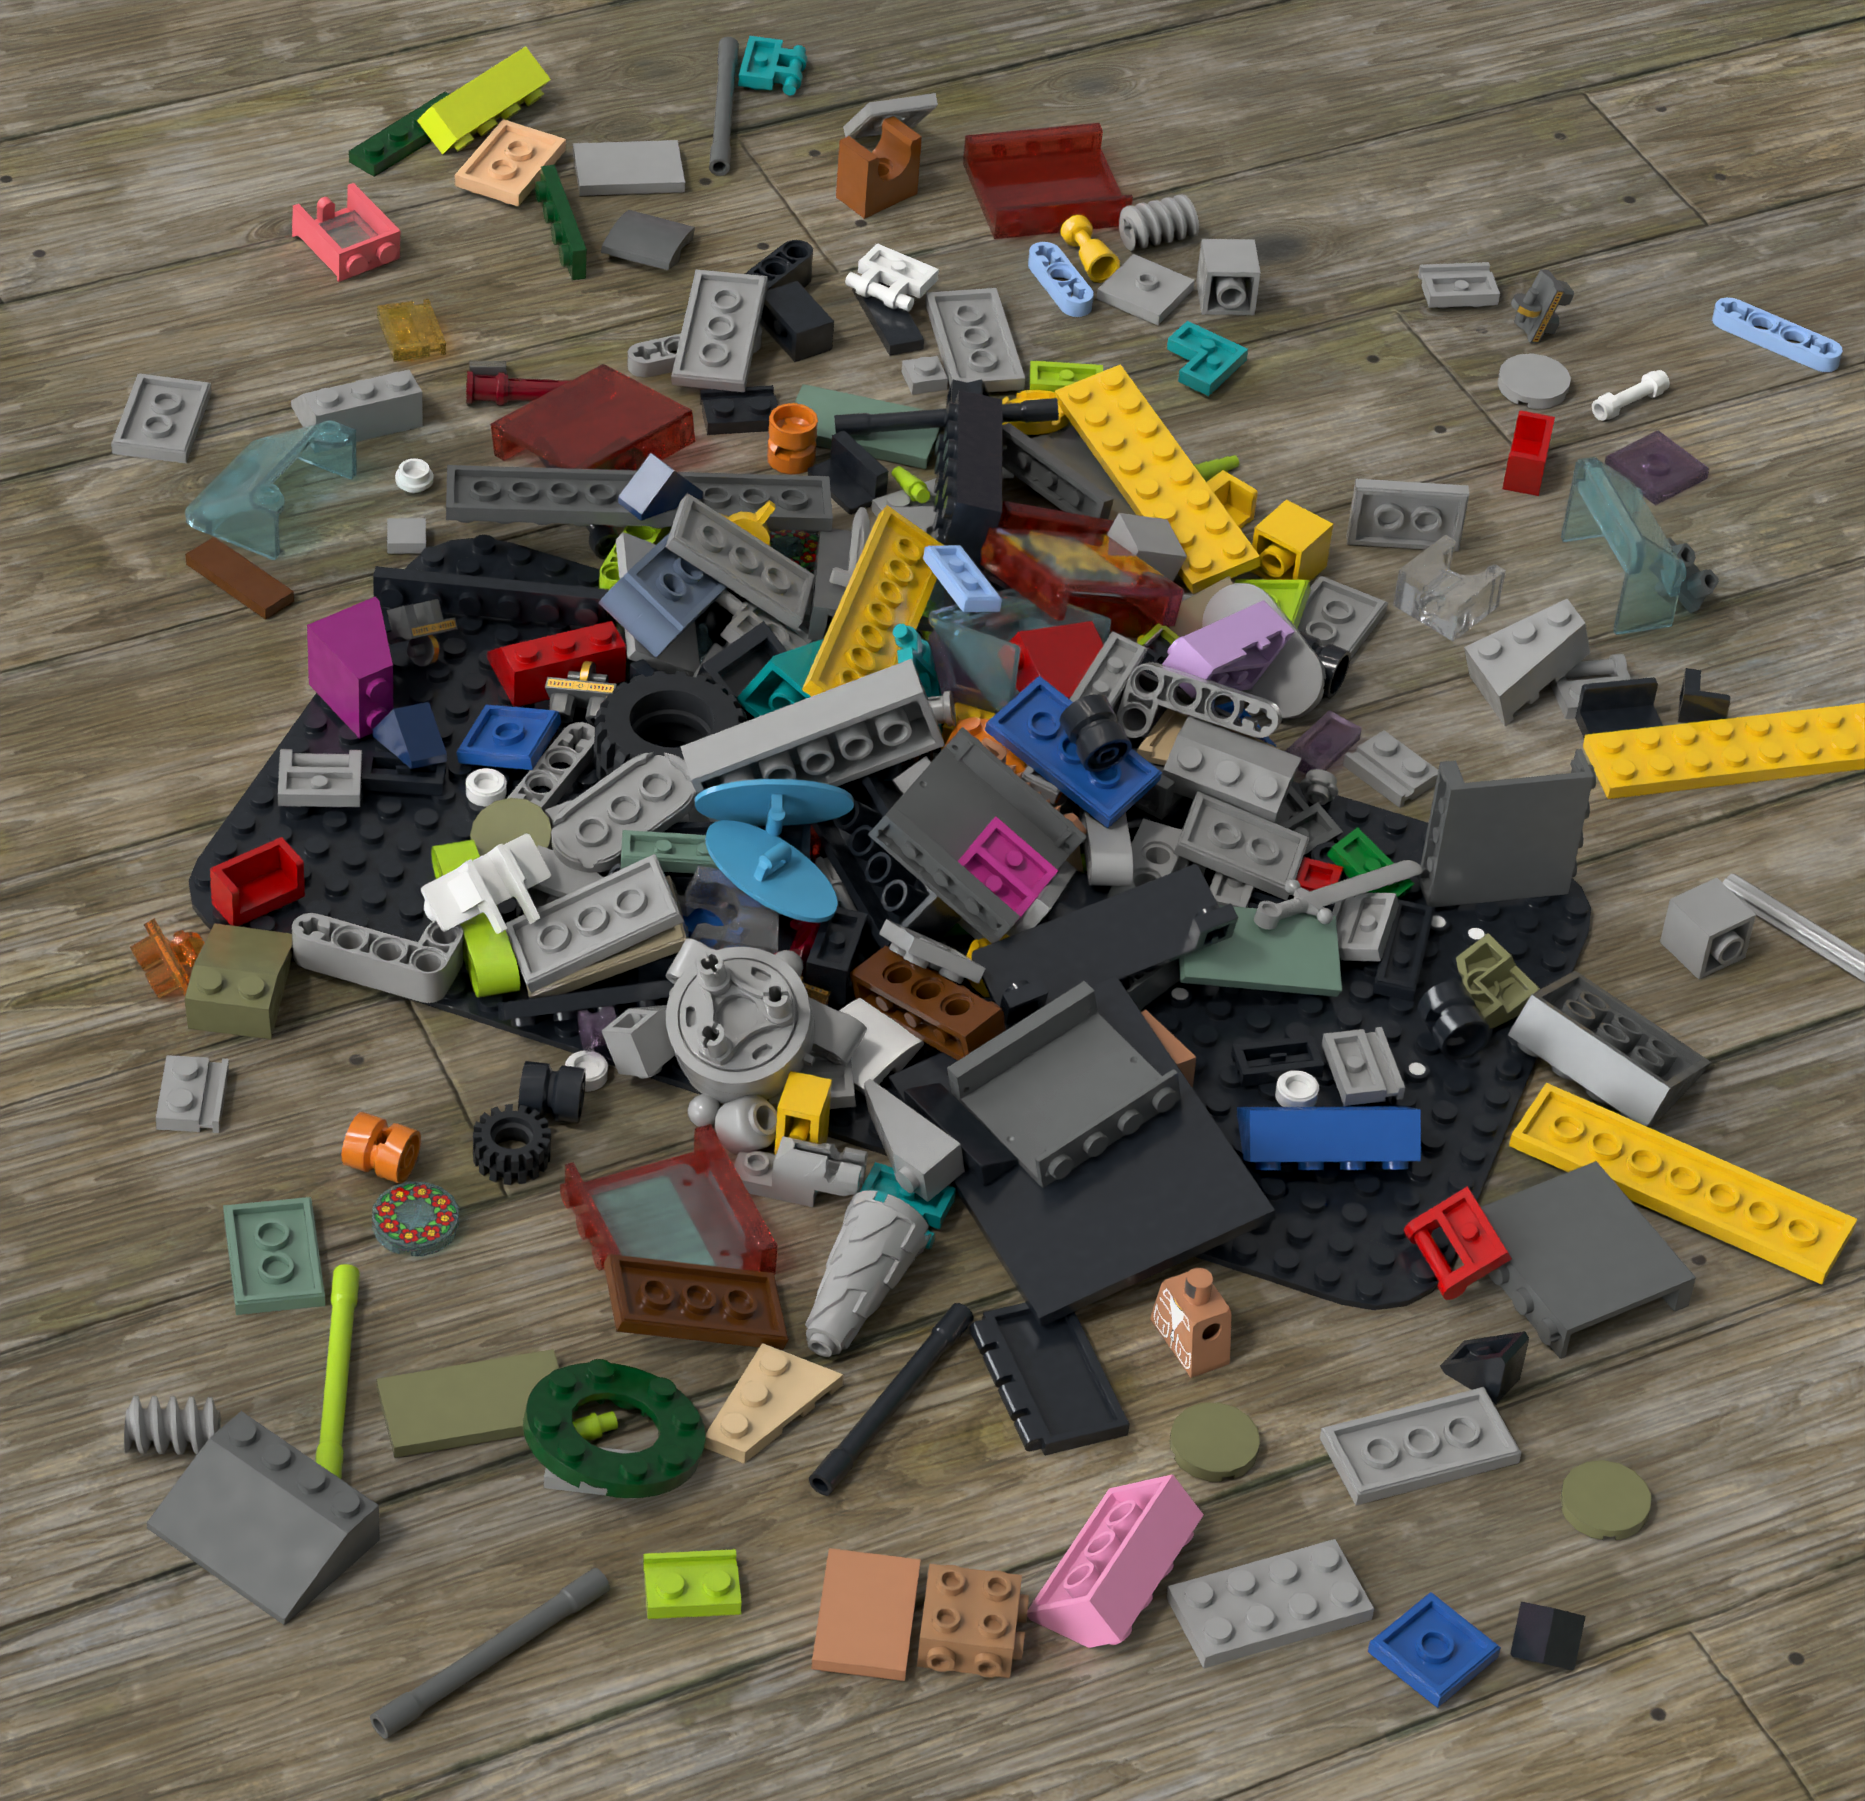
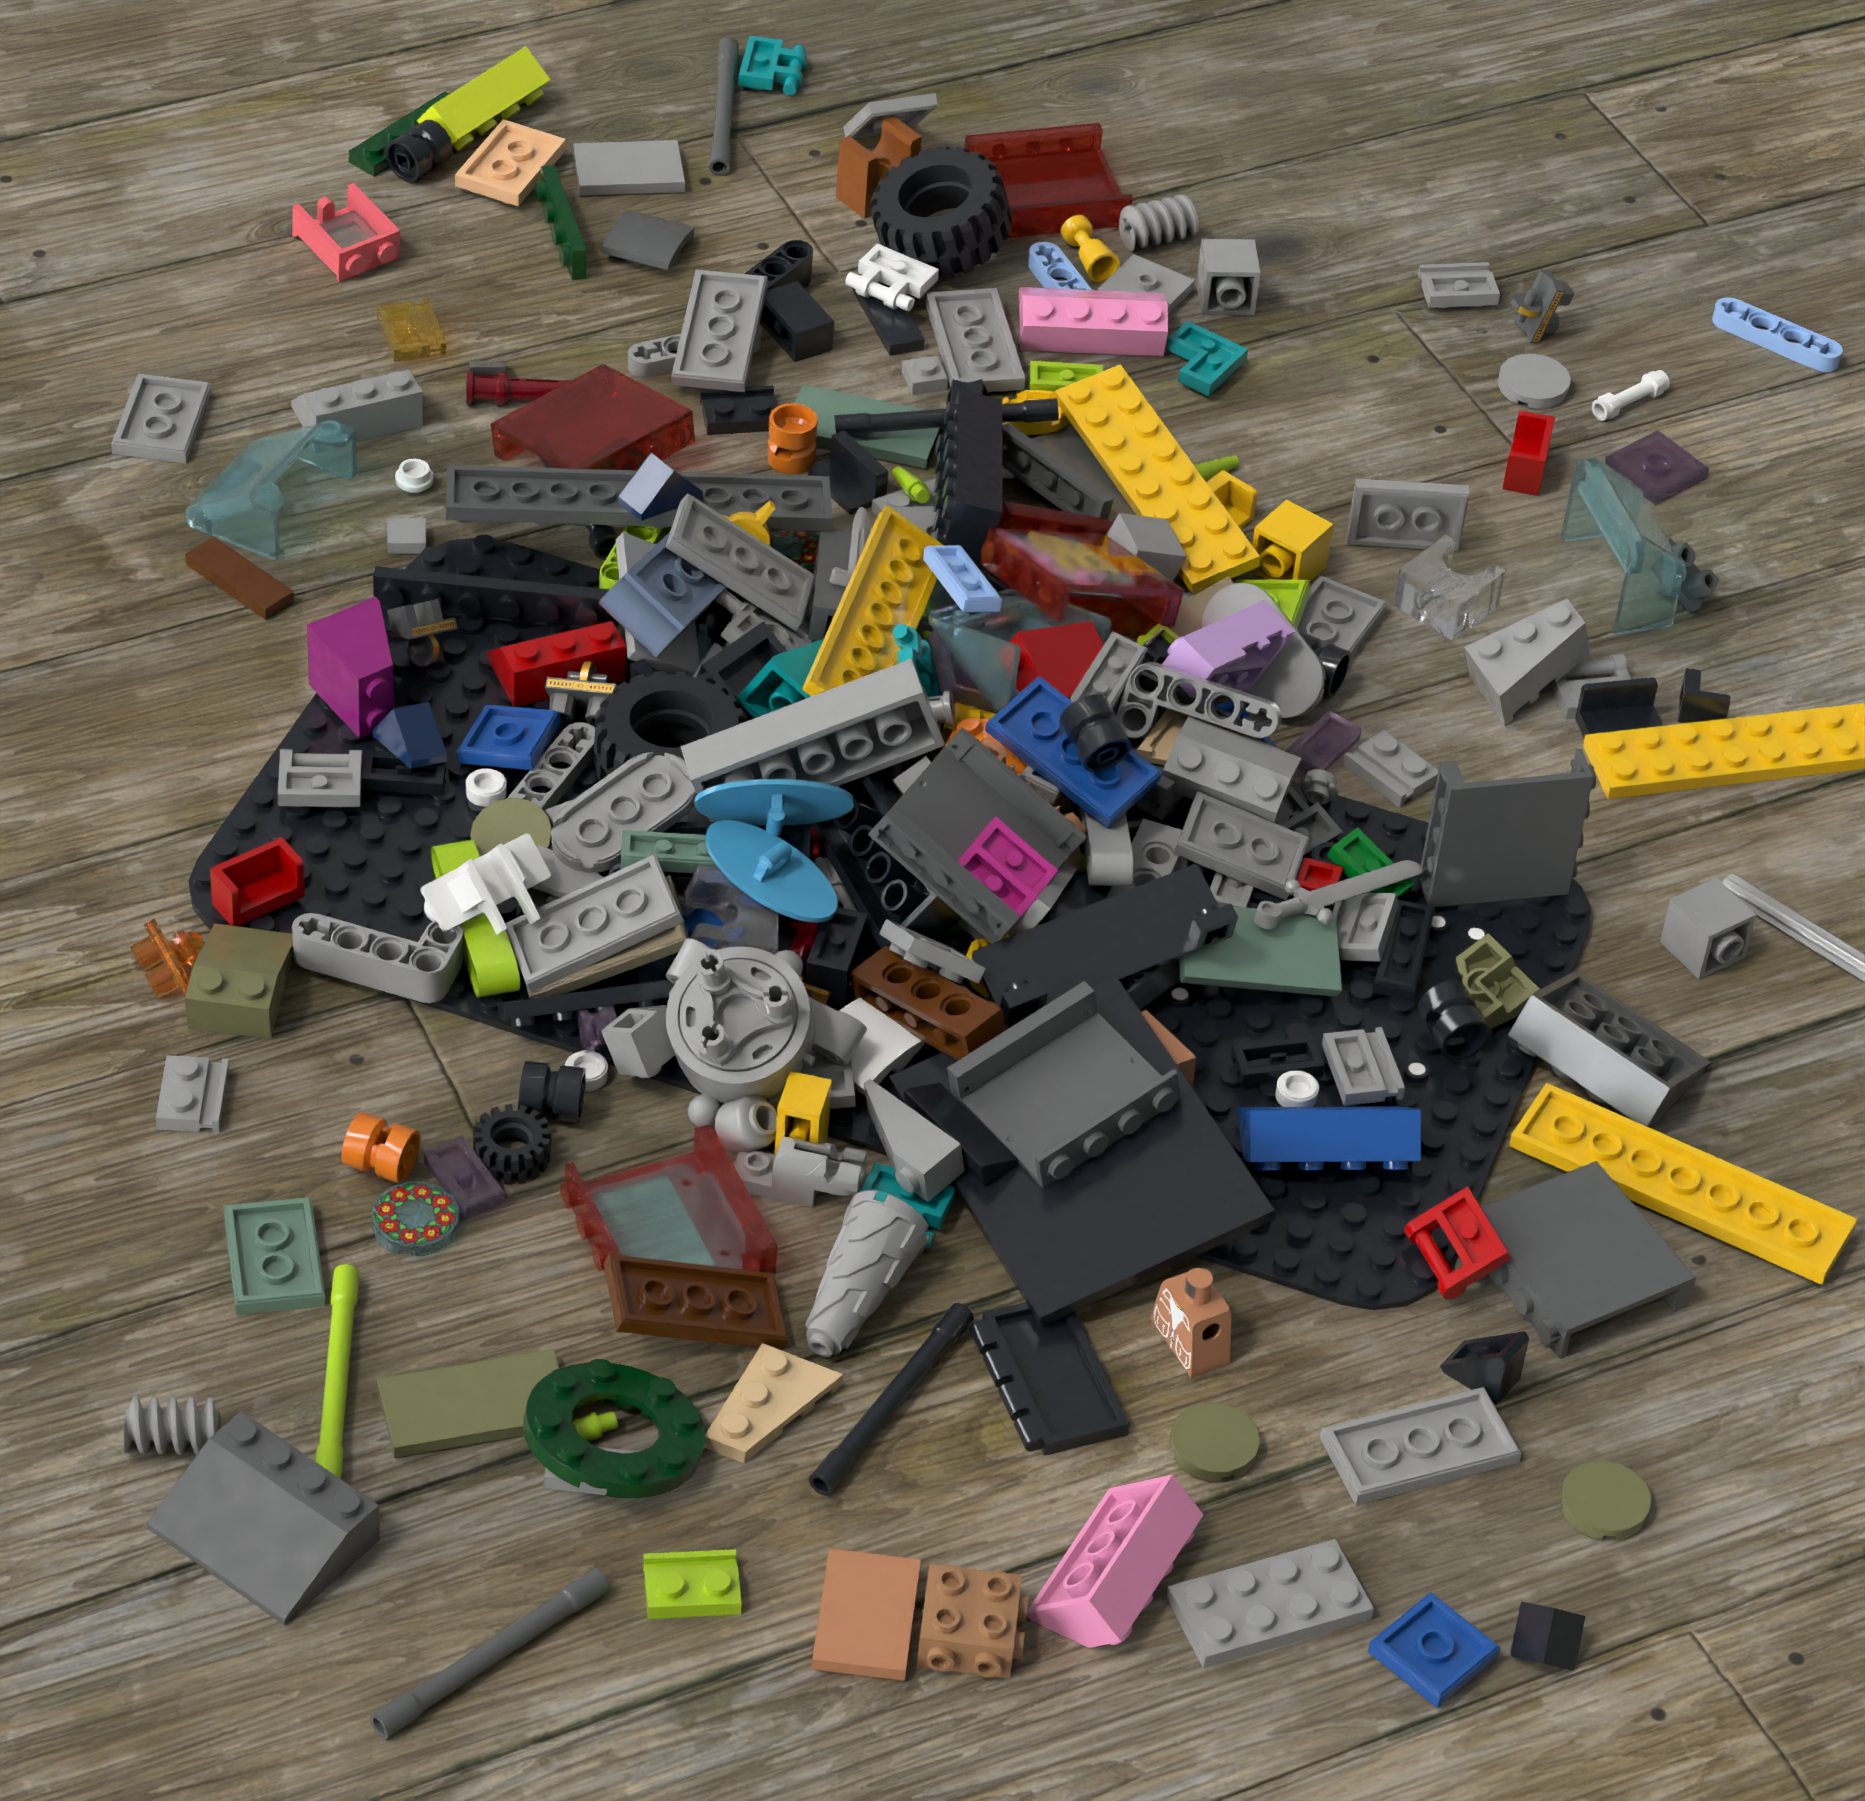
none -> black wheel [386,120,453,182]
none -> clear purple plate [424,1135,504,1219]
none -> black tyre [870,147,1012,279]
none -> bright pink slope [1019,287,1168,357]

